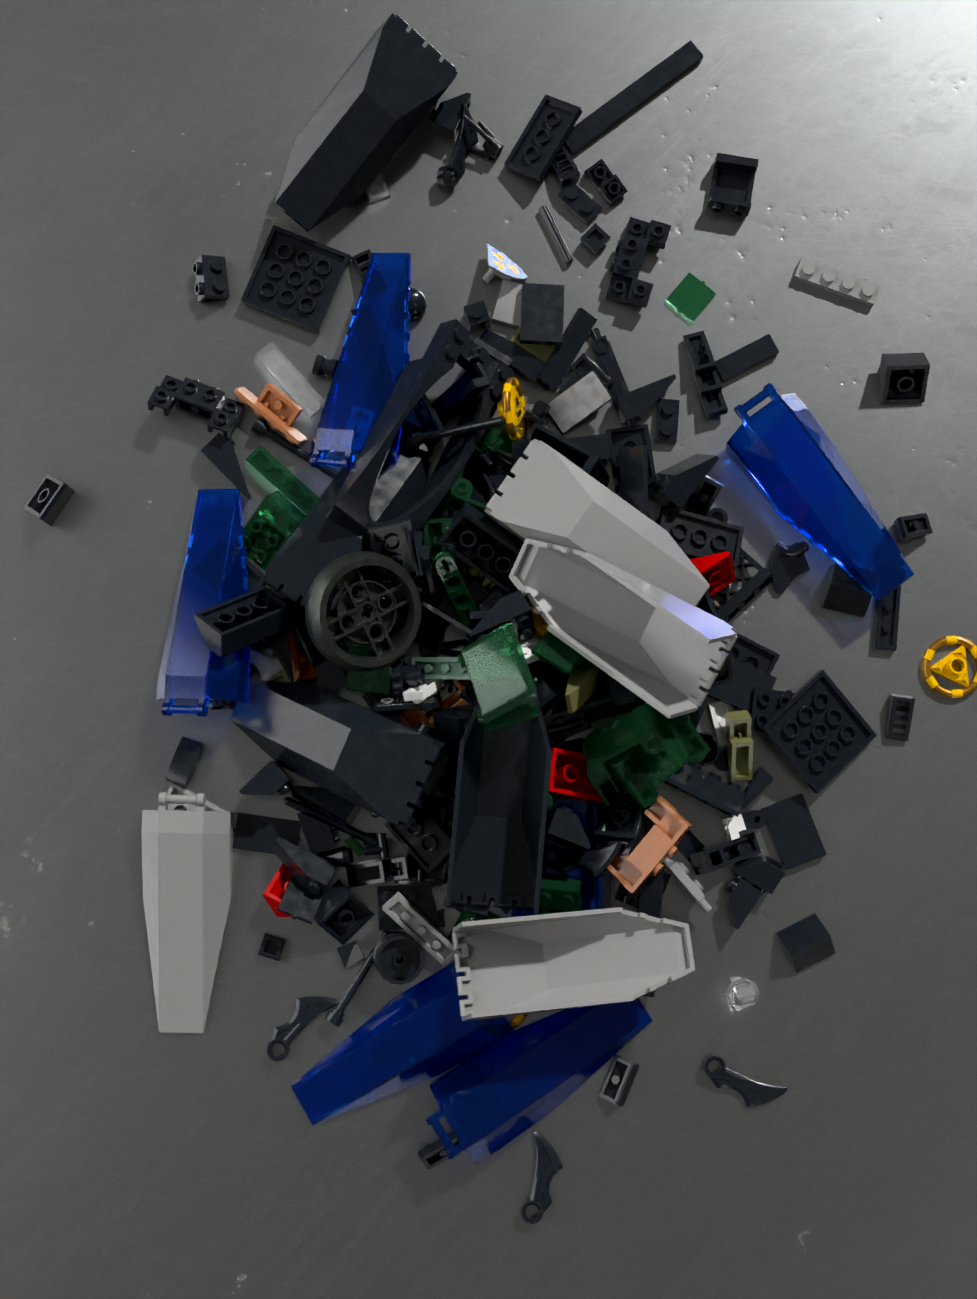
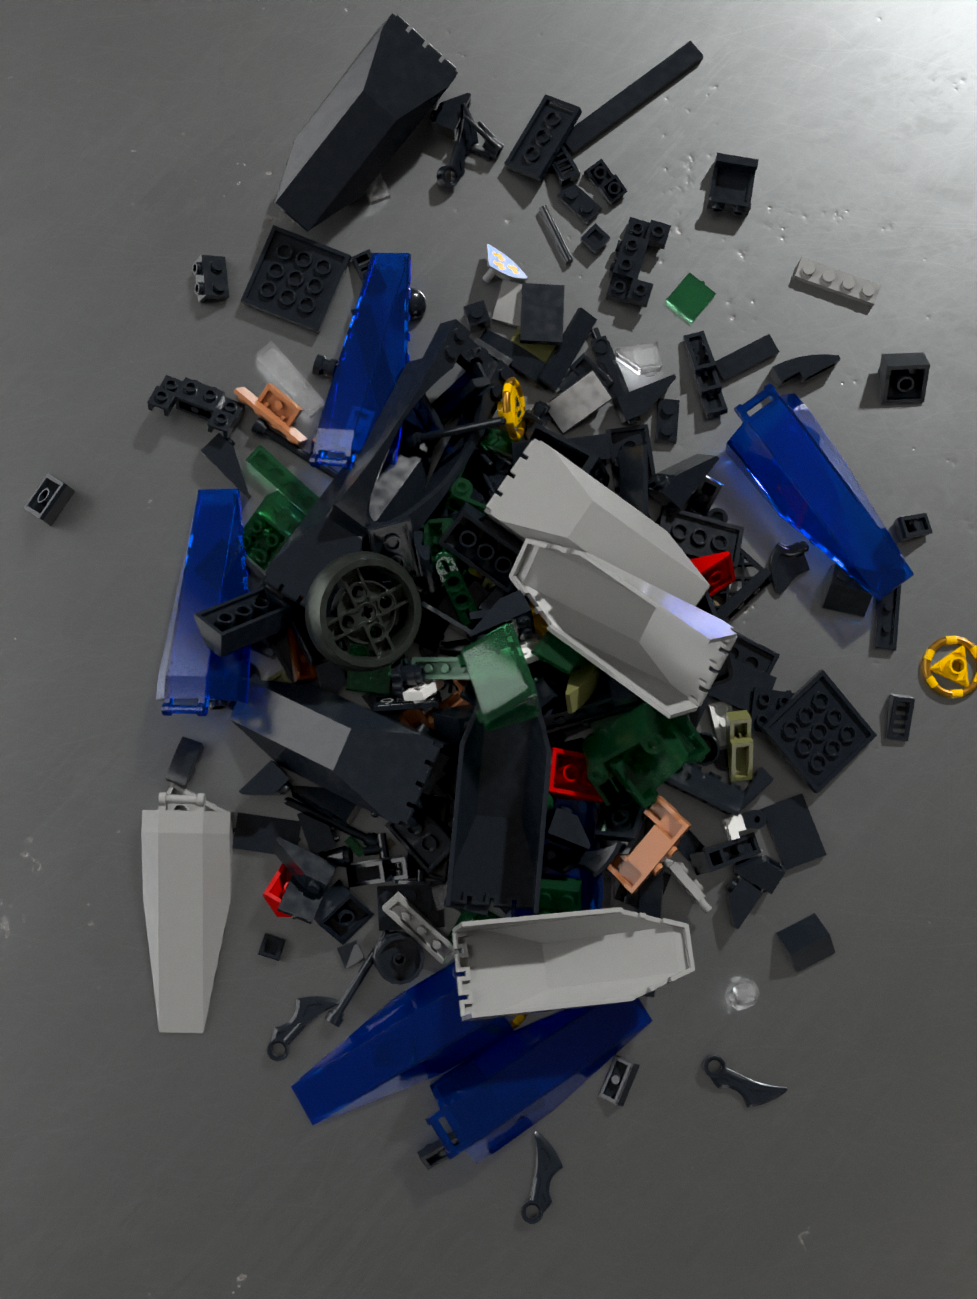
none -> clear slope [614,342,662,377]
none -> black slope [769,354,841,387]

